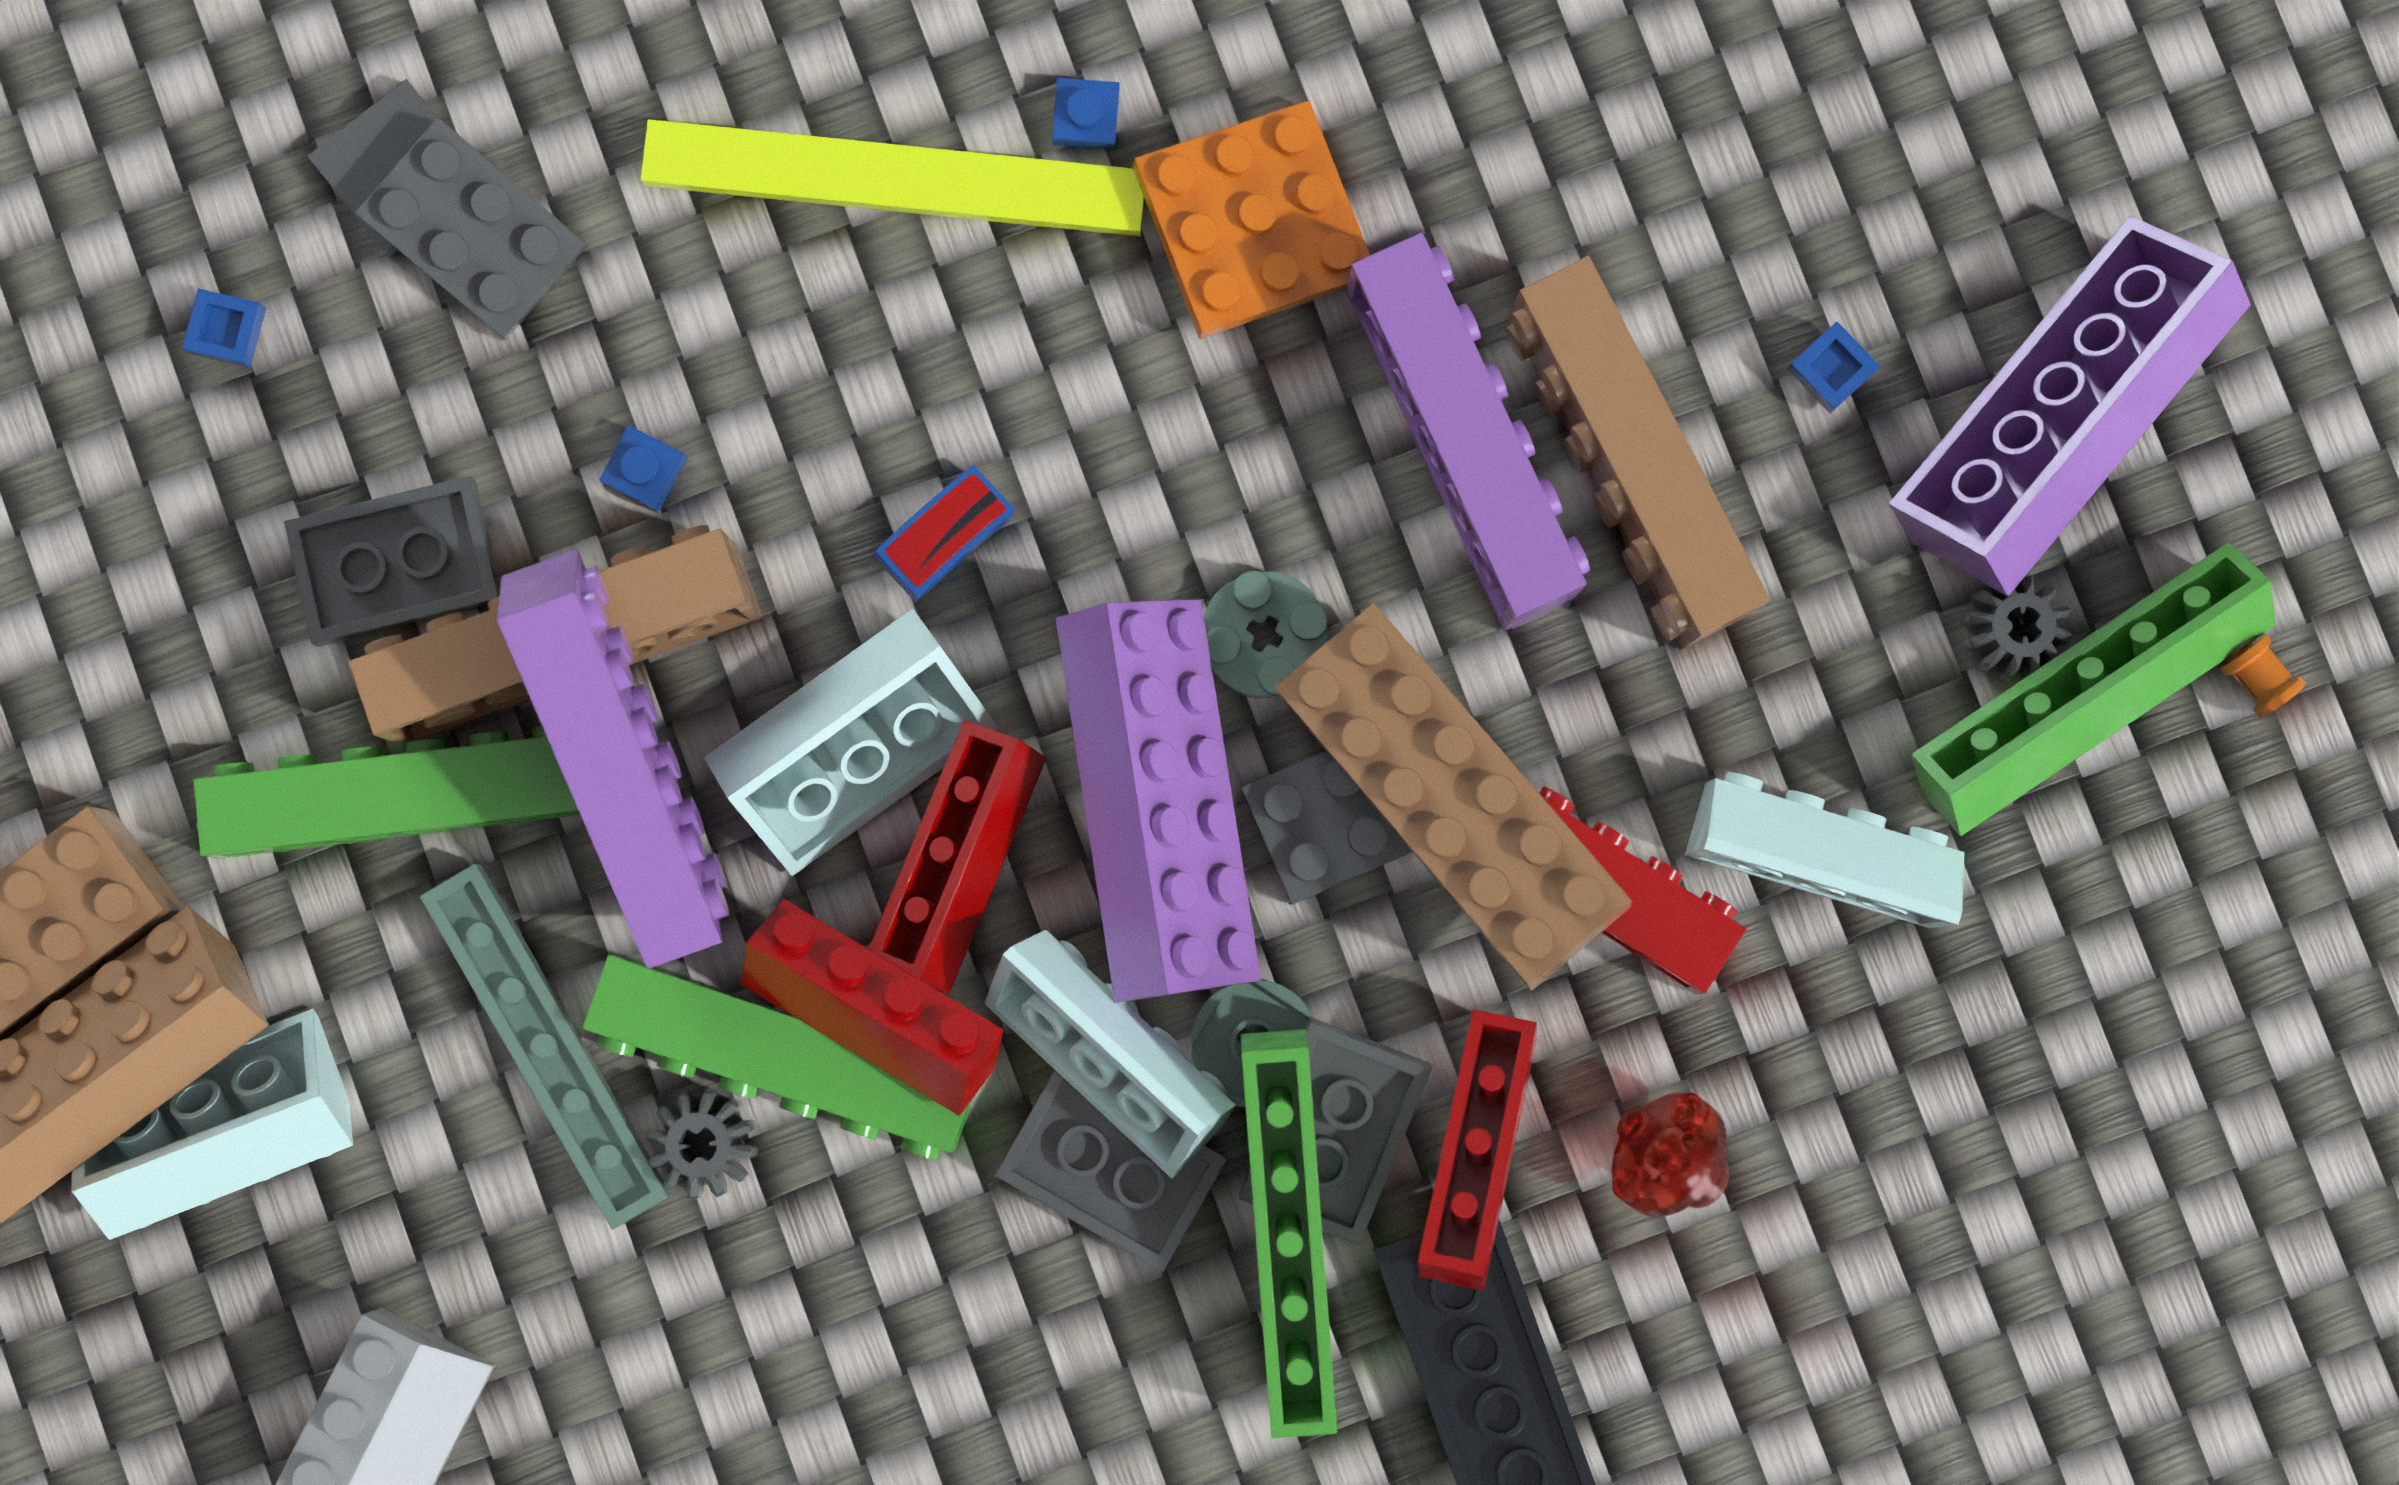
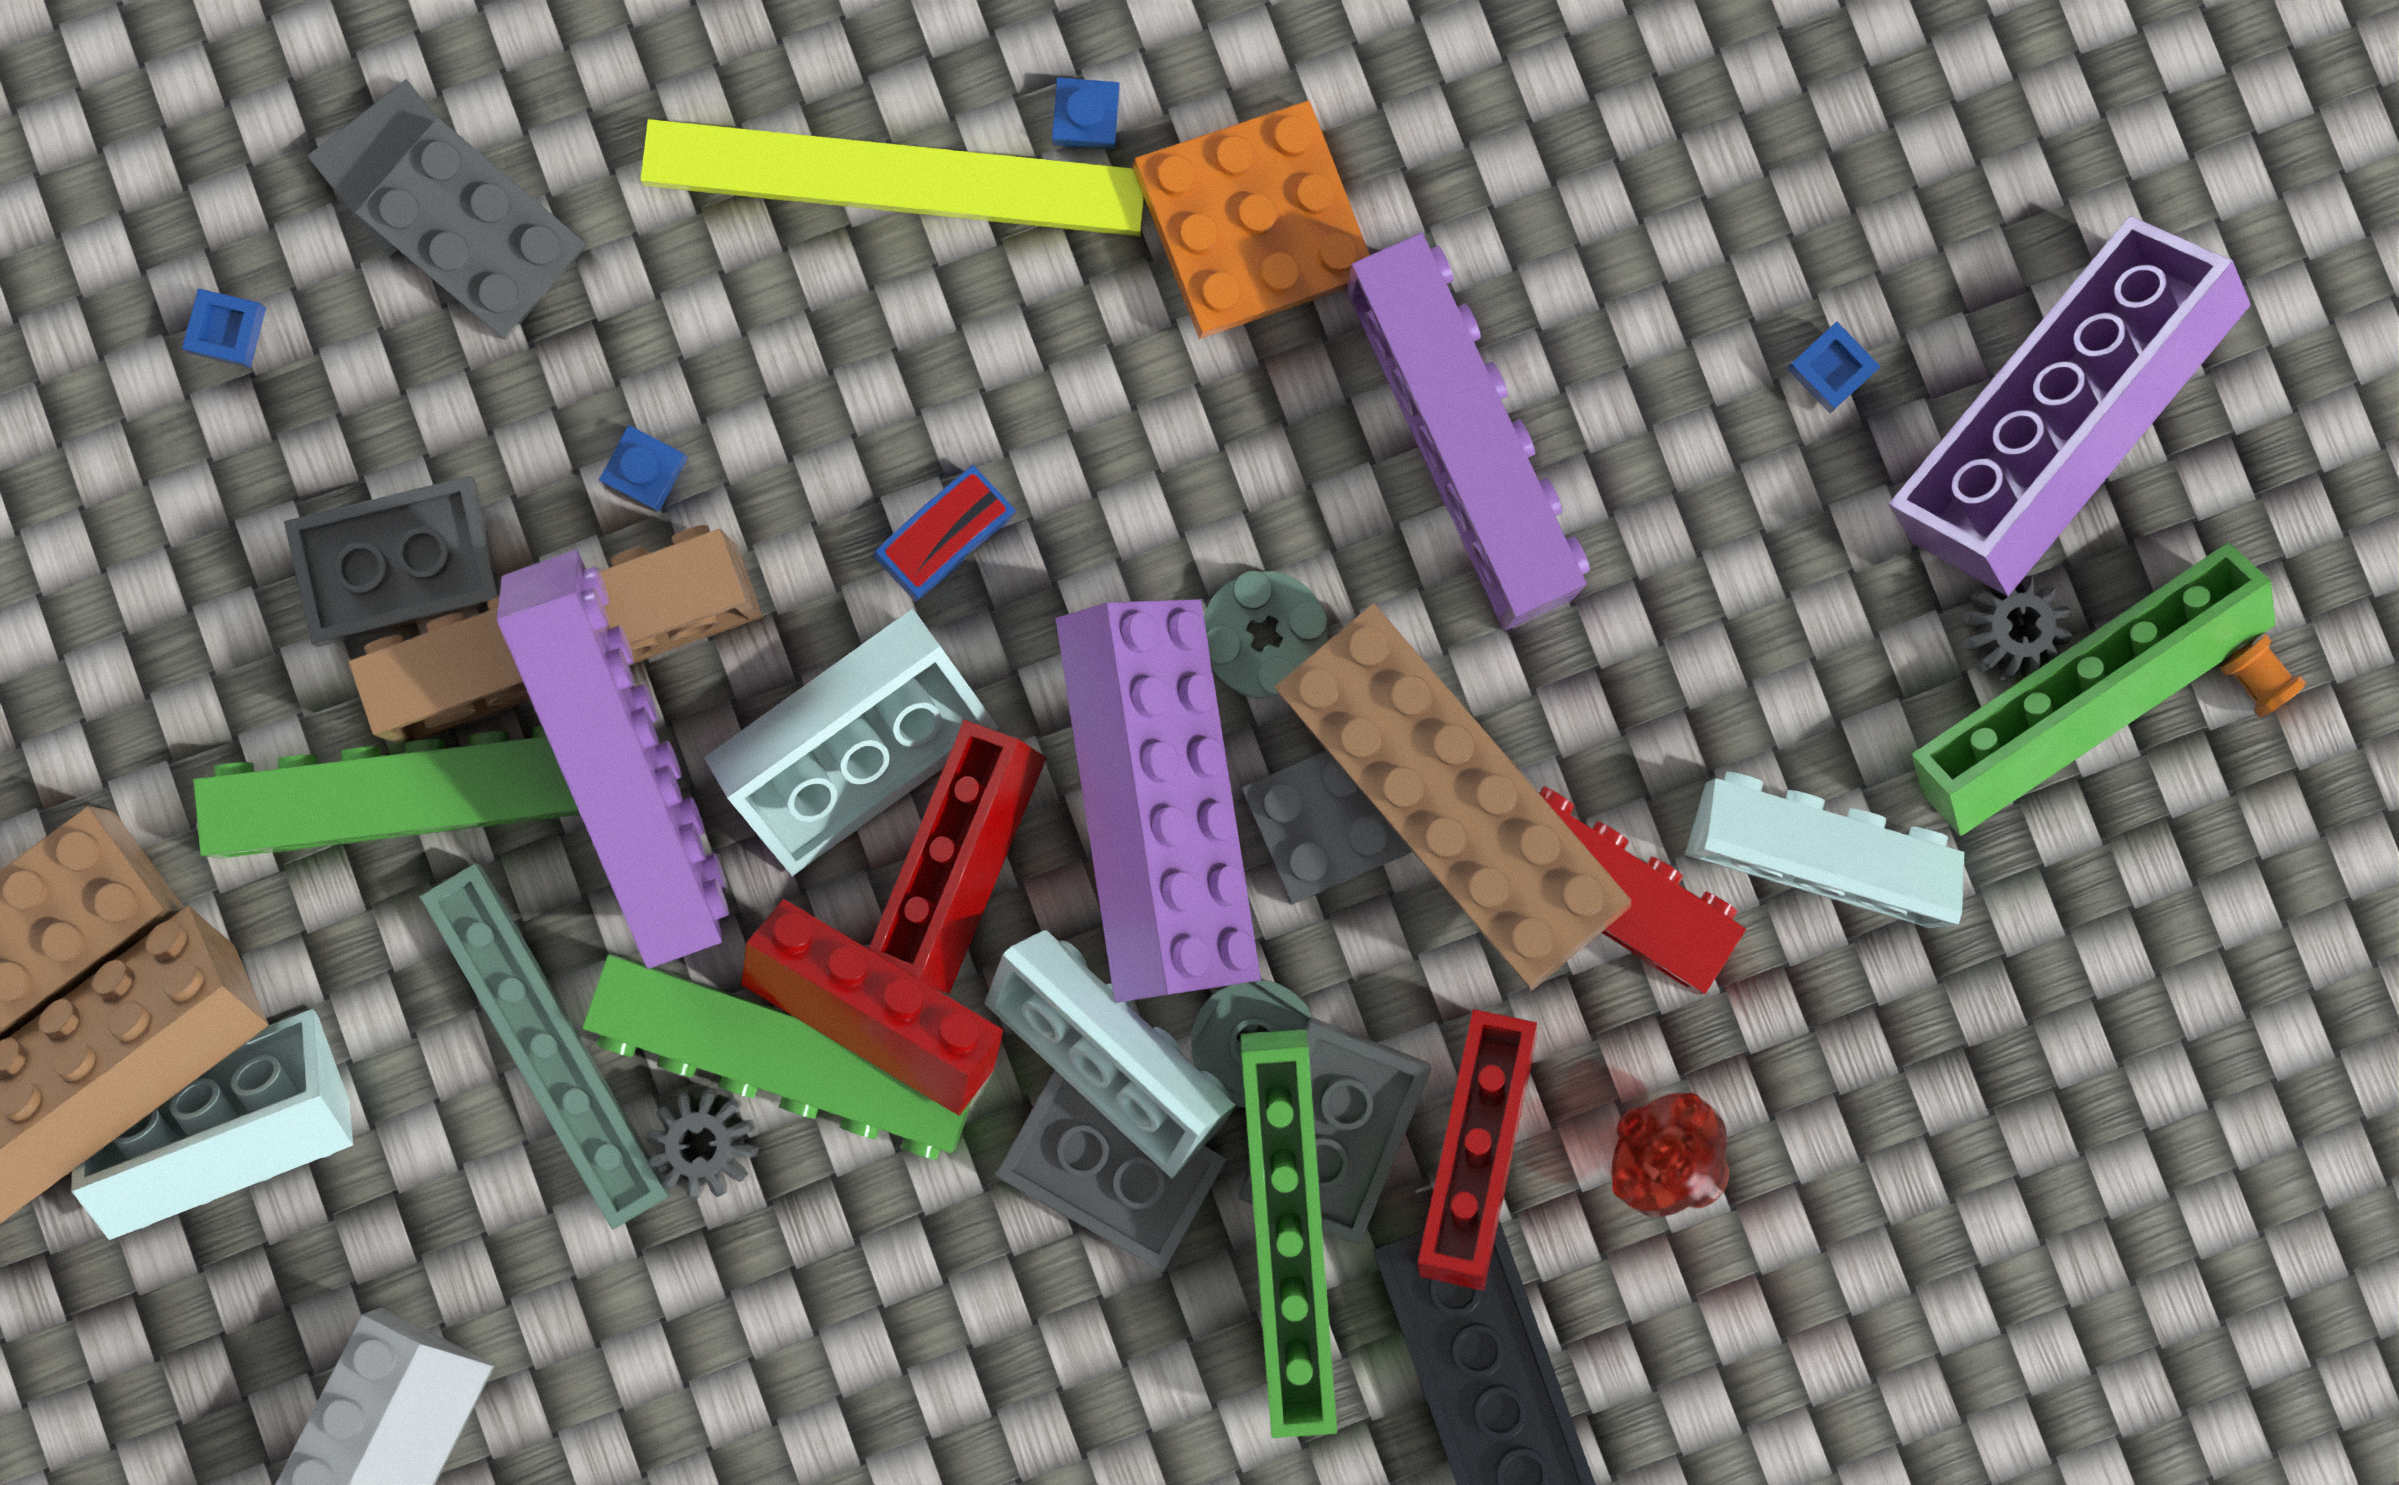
medium nougat brick [1505,255,1770,650] -> none

